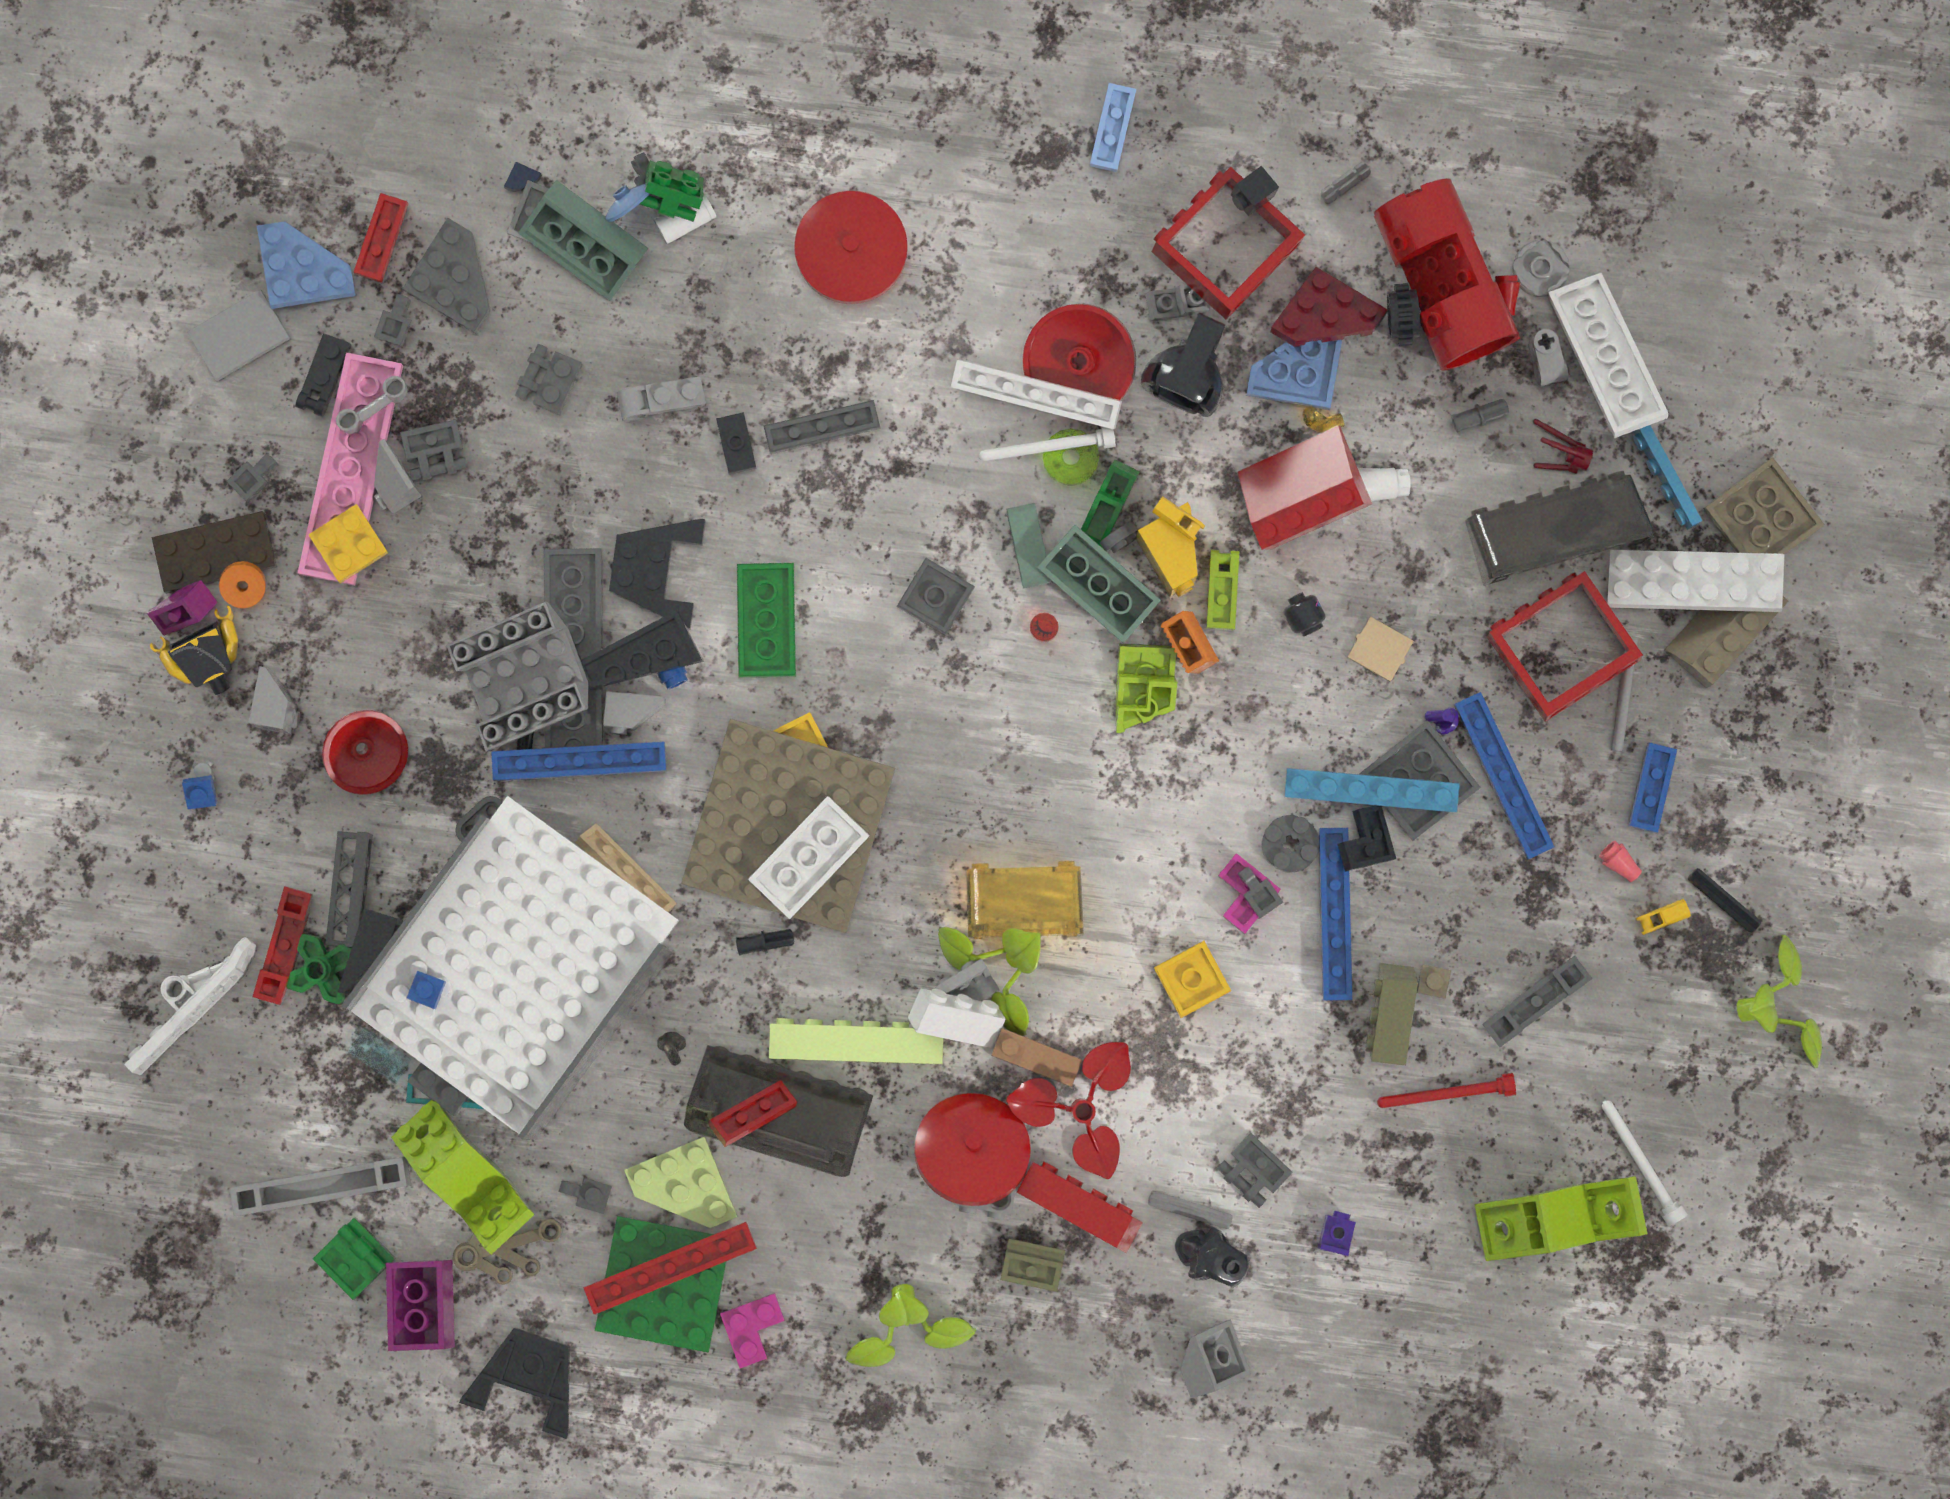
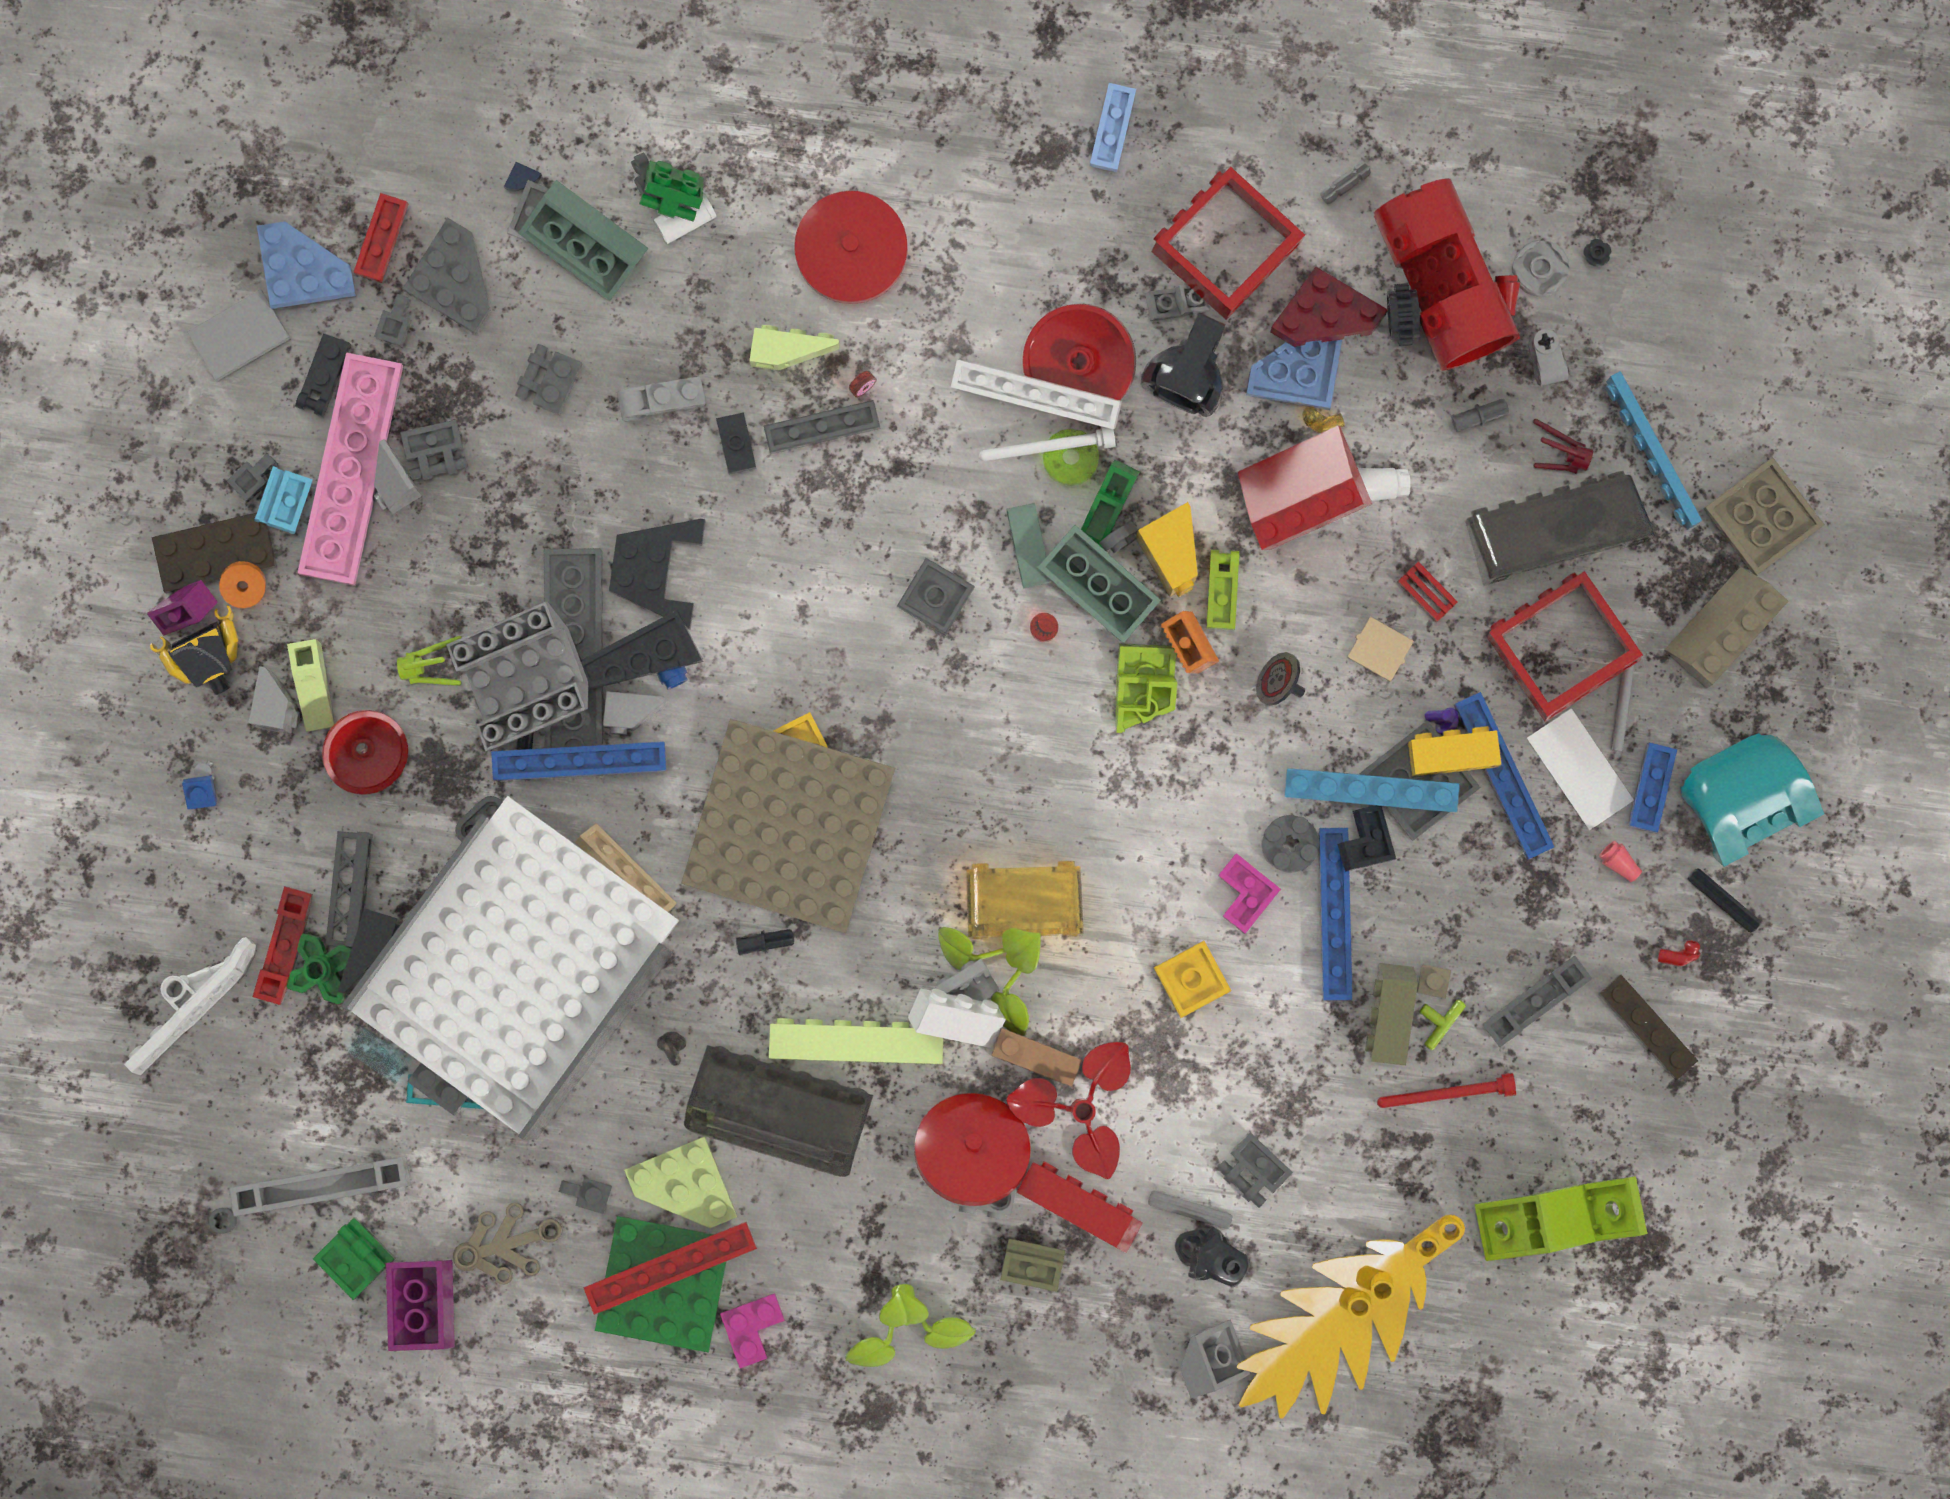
yellow plate [308,504,388,584] -> none
light grey bar [336,376,407,434] -> none
lime bracket [391,1100,535,1255] -> none
blue plate [406,971,446,1010] -> none
black wing [459,1328,570,1439] -> none
medium blue dish [605,184,650,222] -> none
red plate [709,1080,797,1147] -> none
green tile [737,563,796,678] -> none
white plate [748,796,870,919] -> none
yellow bar [1152,496,1205,541] -> none
black brick [1231,166,1279,216] -> none
dark grey plate [1237,867,1283,919] -> none
black head [1283,592,1326,637] -> none
dark purple brick [1318,1211,1356,1256] -> none
white plate [1548,273,1668,438] -> none
white piece [1602,1100,1688,1227] -> none
white plate [1607,550,1784,612] -> none
yellow bar [1635,899,1691,935] -> none
lime plant [1737,935,1822,1068] -> none
none -> dark grey bush [209,1207,237,1234]
none -> medium azure plate [255,466,313,534]
none -> yellowish green slope [287,639,335,732]
none -> lime plant [397,636,462,686]
none -> yellowish green slope [750,325,840,370]
none -> clear red tile [849,371,877,398]
none -> yellow plant [1237,1214,1465,1419]
none -> shield [1256,652,1305,706]
none -> red tile [1397,561,1458,623]
none -> yellow brick [1408,726,1501,777]
none -> lime piece [1419,999,1466,1050]
none -> white sticker [1527,708,1634,830]
none -> black plate [1583,239,1612,266]
none -> dark brown plate [1598,975,1698,1080]
none -> red arm [1658,940,1701,967]
none -> teal piece [1680,733,1824,867]

